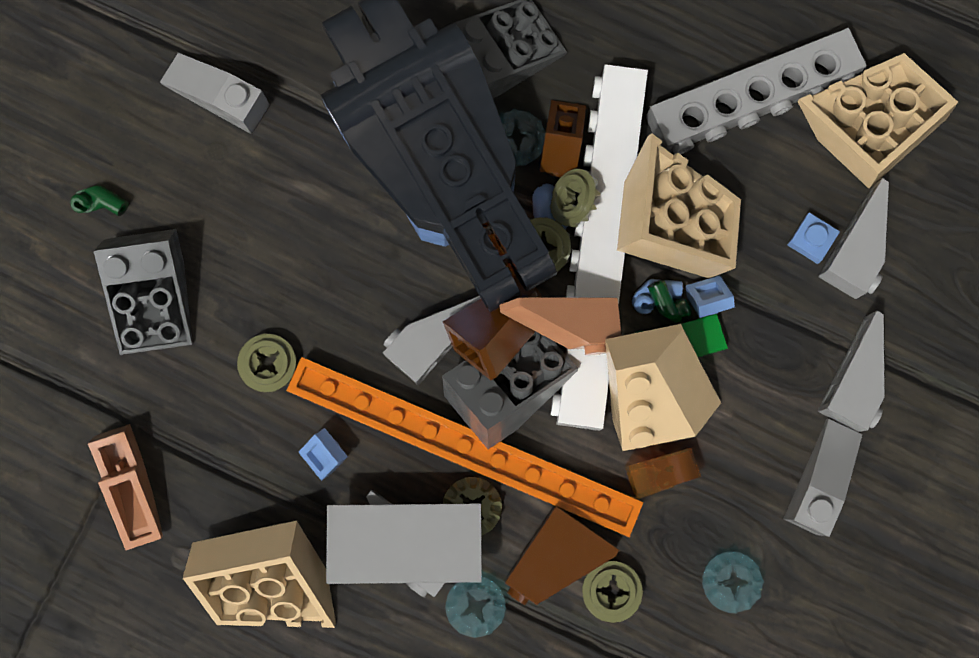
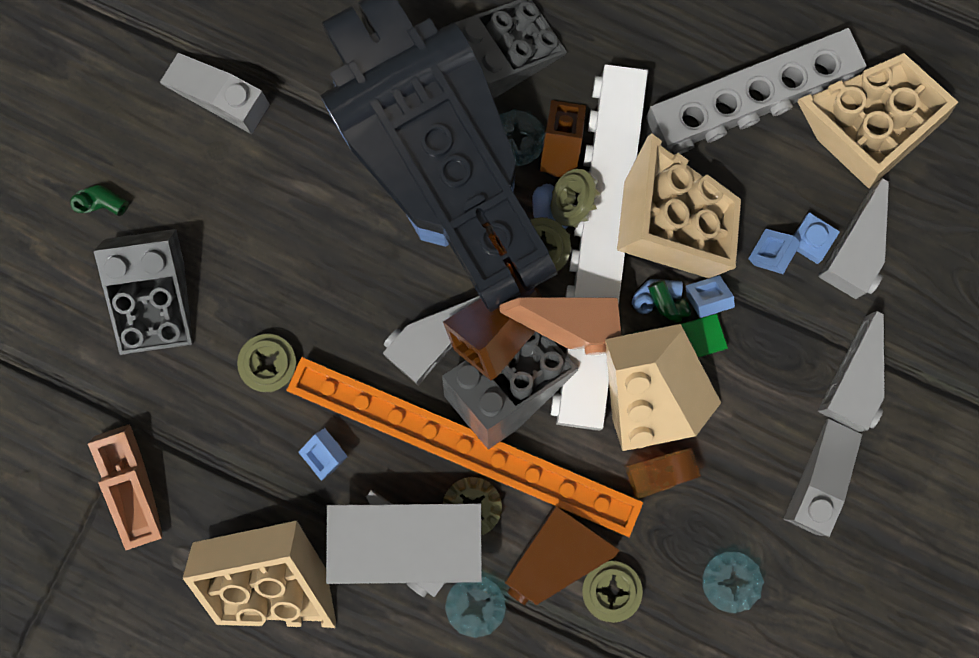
none -> medium blue plate [748,229,801,274]

